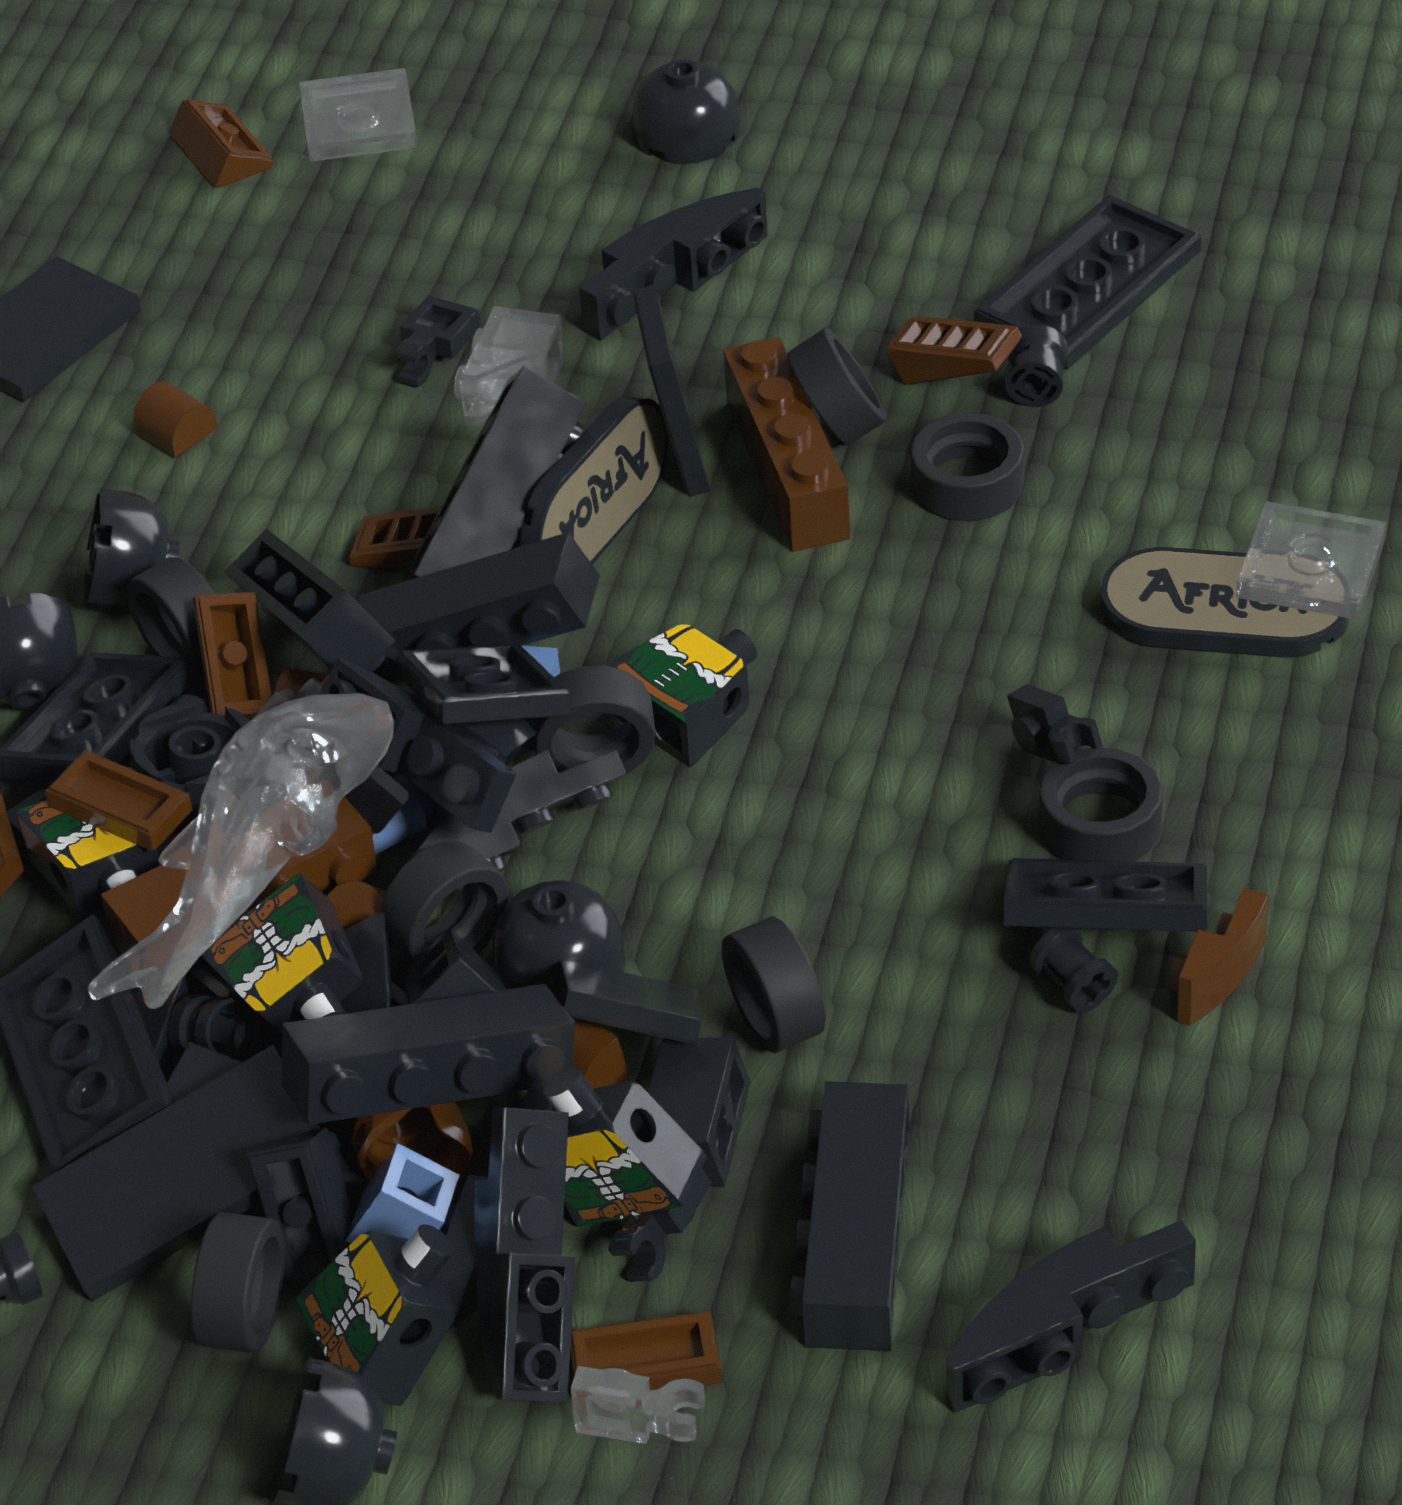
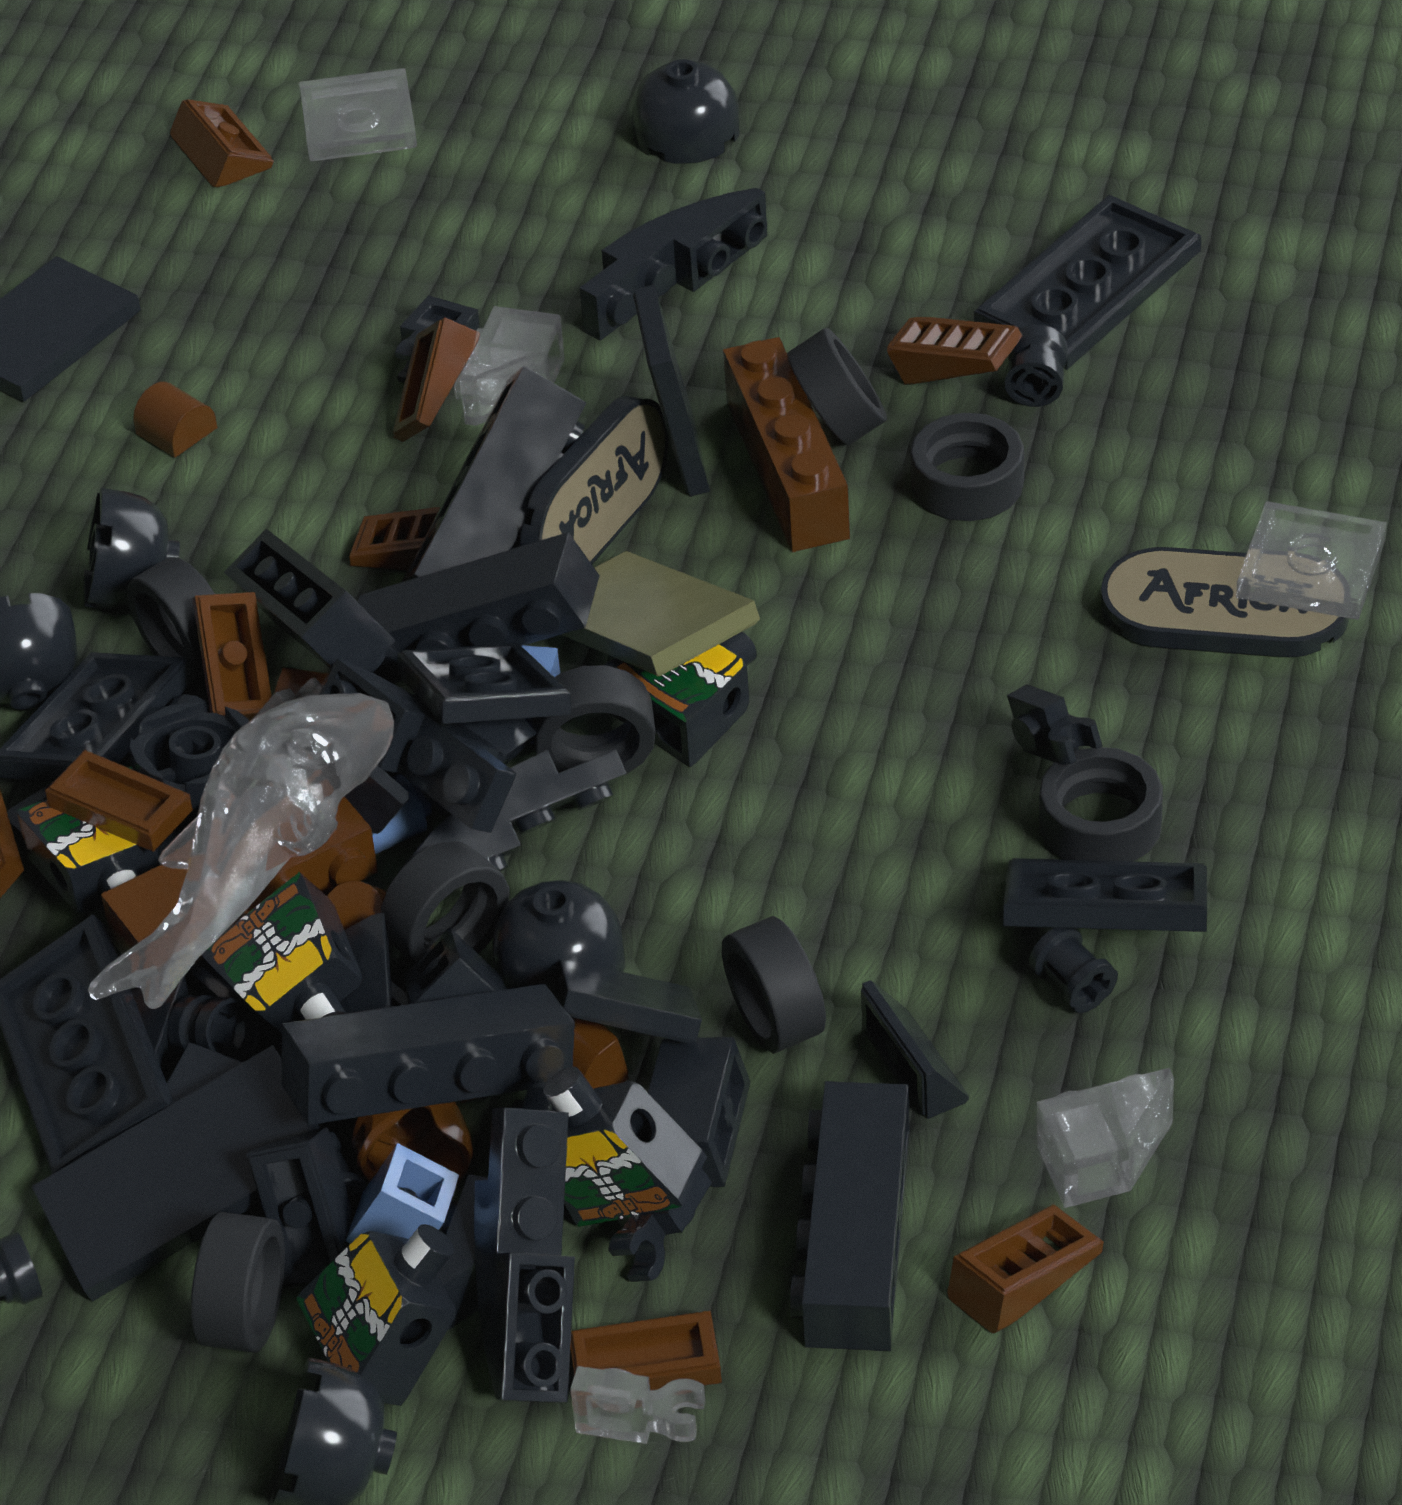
black slope [946,1220,1196,1413] -> none
reddish brown slope [1169,888,1269,1025] -> none
none -> reddish brown slope [393,317,480,442]
none -> olive tile [561,551,760,677]
none -> black slope [861,980,969,1119]
none -> reddish brown slope [948,1204,1104,1334]
none -> clear slope [1037,1068,1174,1208]

